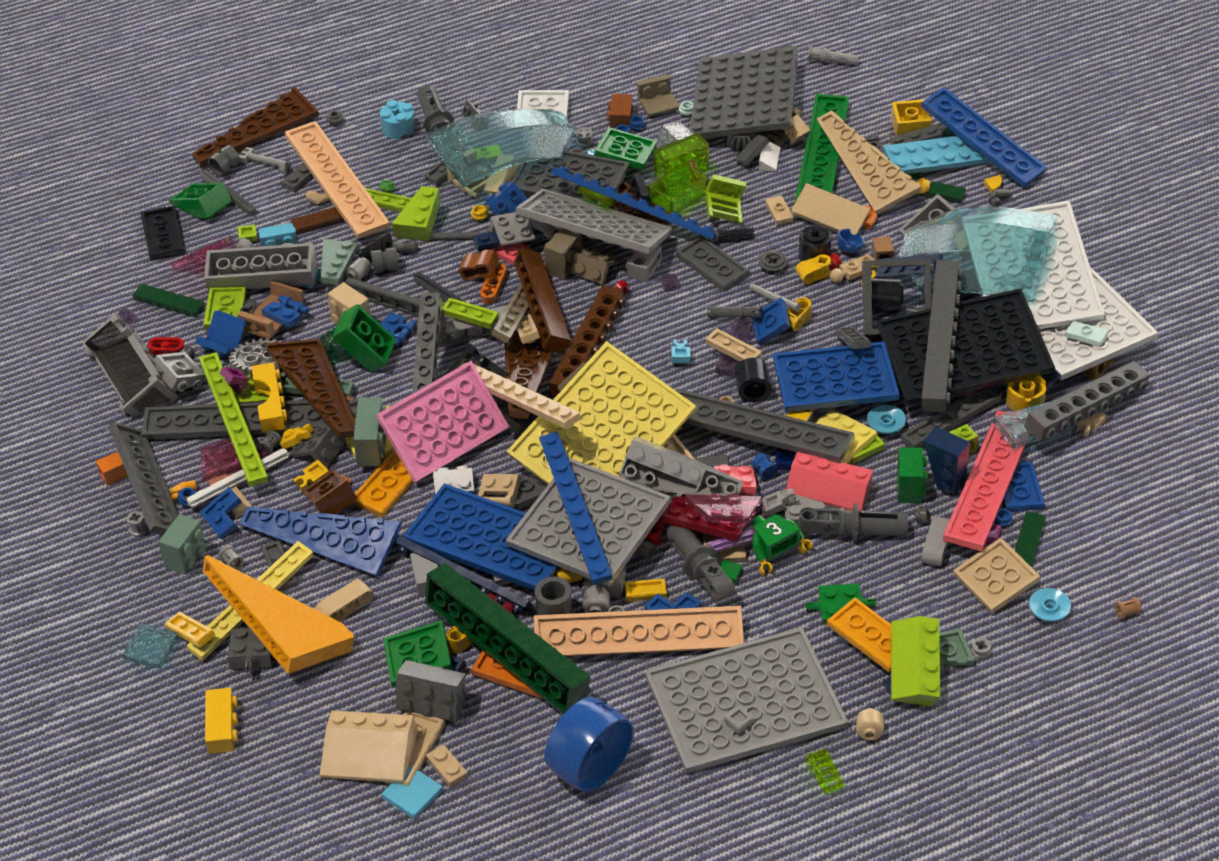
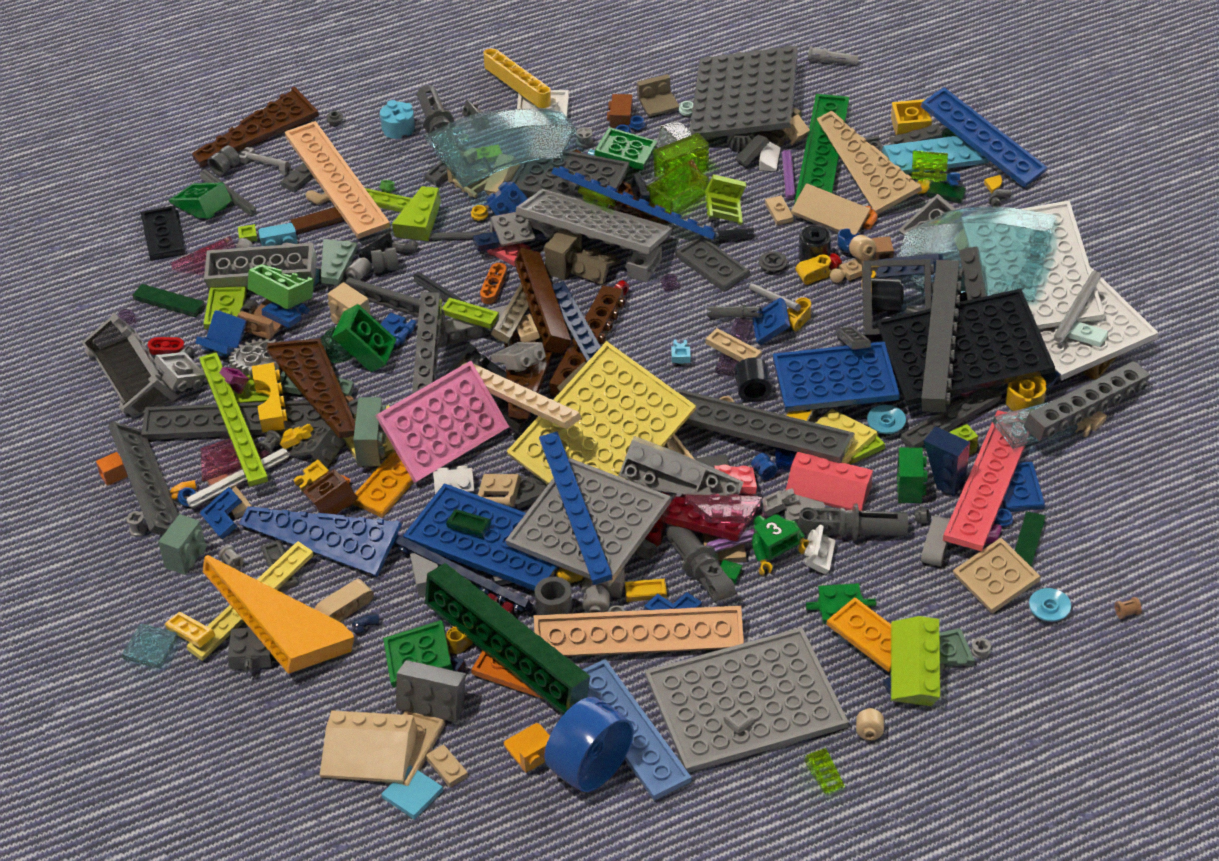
yellow brick [205,688,238,754] -> none
dark orange brick [458,250,500,281] -> none
none -> bright green wedge [248,264,314,309]
none -> dark blue arm [352,614,380,633]
none -> dark green tile [446,509,491,538]
none -> yellow beam [483,48,551,108]
none -> light grey plate [491,342,546,372]
none -> light orange bracket [504,723,550,773]
none -> plate [552,281,601,362]
none -> medium blue plate [583,659,691,800]
none -> medium lavender axle [782,150,795,200]
none -> white bracket [804,525,836,575]
none -> tan head [849,235,876,260]
none -> clear neon green plate [911,151,948,182]
none -> blue plate [939,172,960,186]
none -> dark grey plate [959,246,987,300]
none -> light grey axle [1054,270,1101,343]

